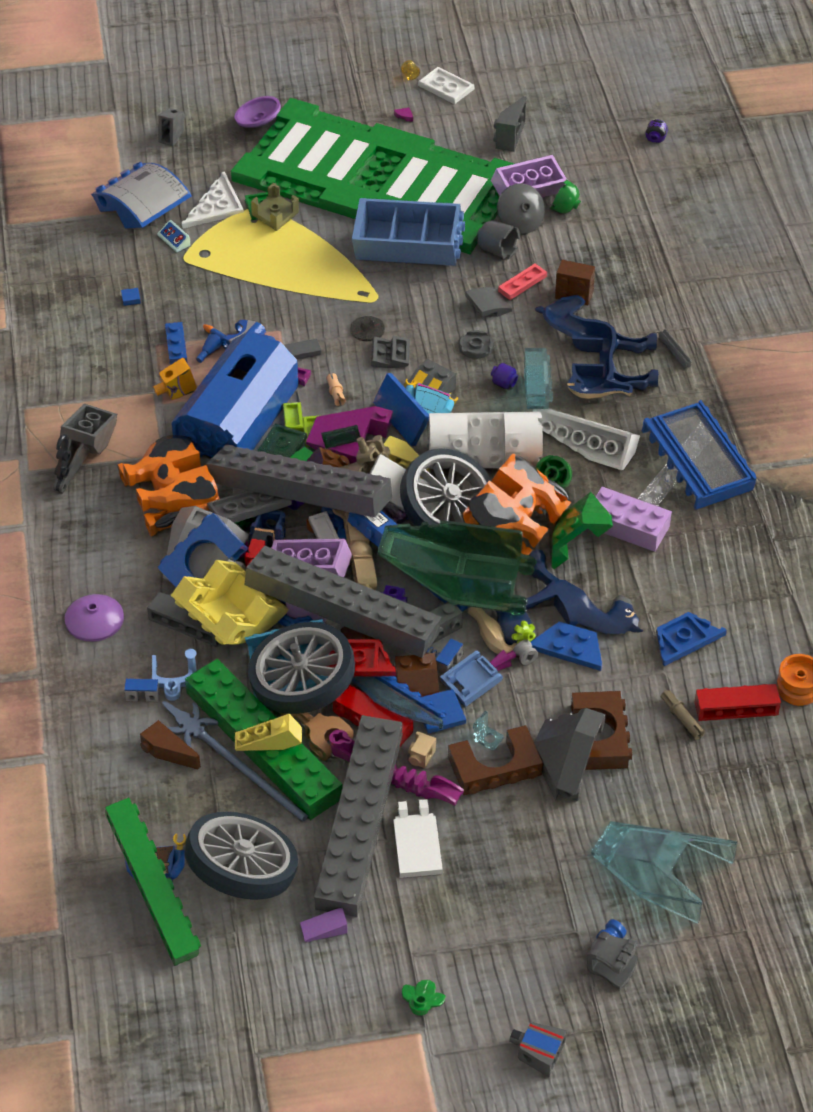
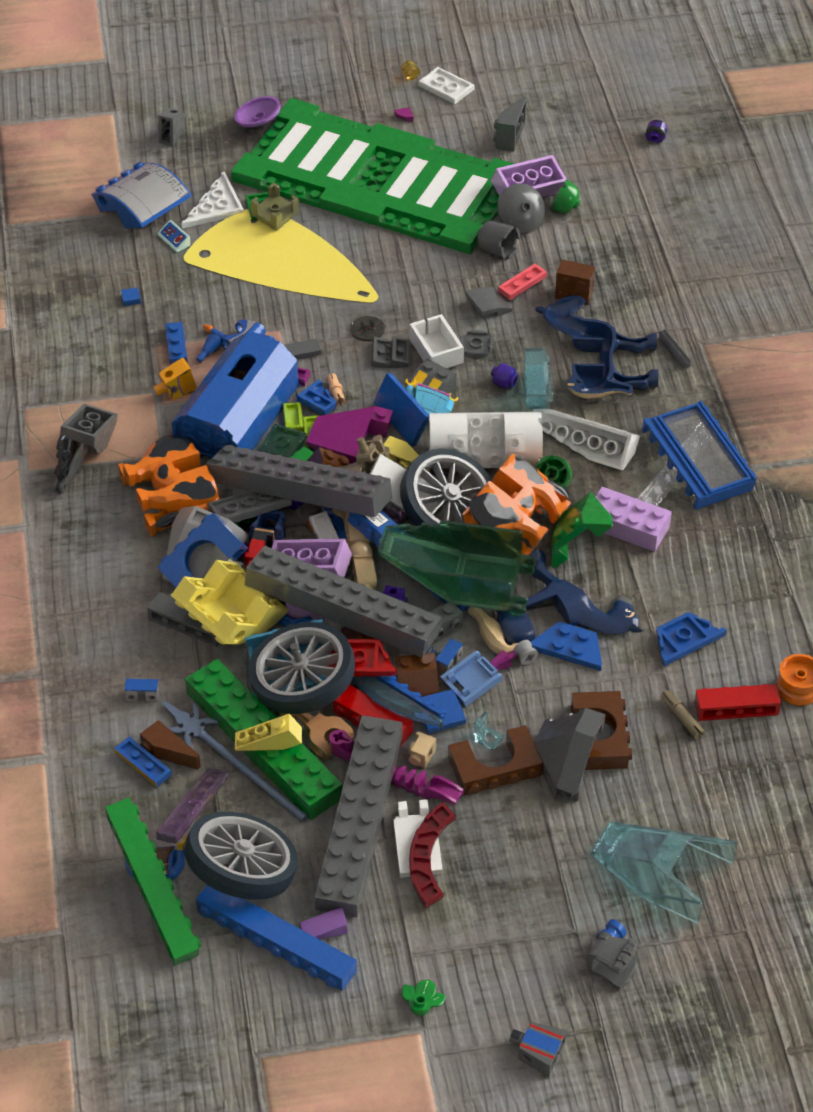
medium lavender dish [65,594,124,642] -> none
light blue piece [152,649,197,701] -> none
slope [321,425,361,449] -> none
medium blue container [352,198,465,266] -> none
lime plant [512,621,536,644] -> none
none -> blue plate [114,736,172,788]
none -> clear purple plate [156,768,227,844]
none -> blue brick [196,885,357,991]
none -> blue wing [297,379,337,415]
none -> dark red tile [409,802,456,909]
none -> white piece [410,314,464,368]

